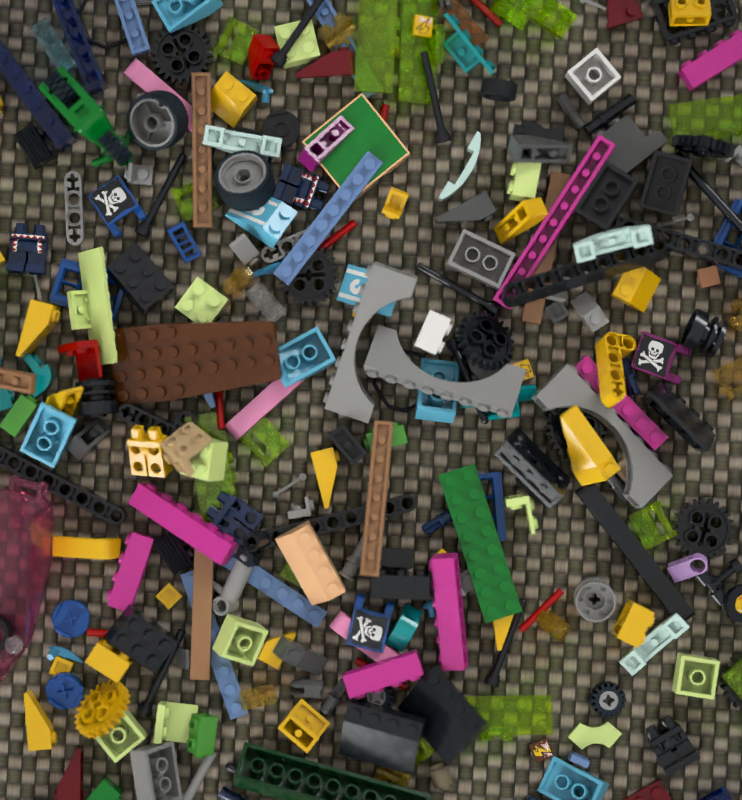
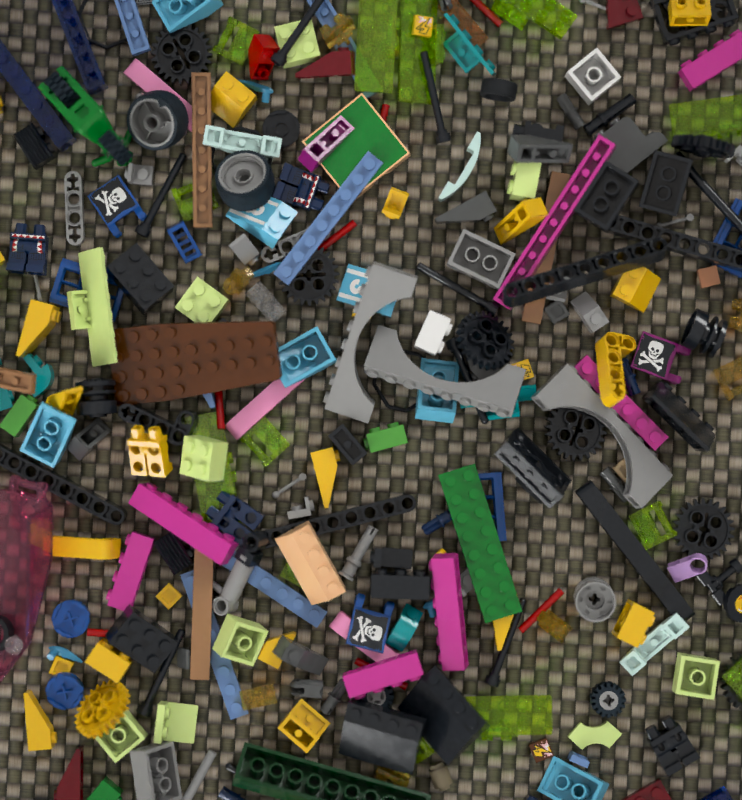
clear light blue slope [30,17,78,72] -> none
red bracket [57,340,103,382] -> none
tan bracket [160,422,212,477] -> none
bright green brick [187,713,218,759] -> none
medium nougat tile [360,420,394,577] -> none
yellowish green bracket [504,493,538,534] -> none
yellow wedge [560,405,620,486] -> none
light aqua slope [573,225,653,263] -> none

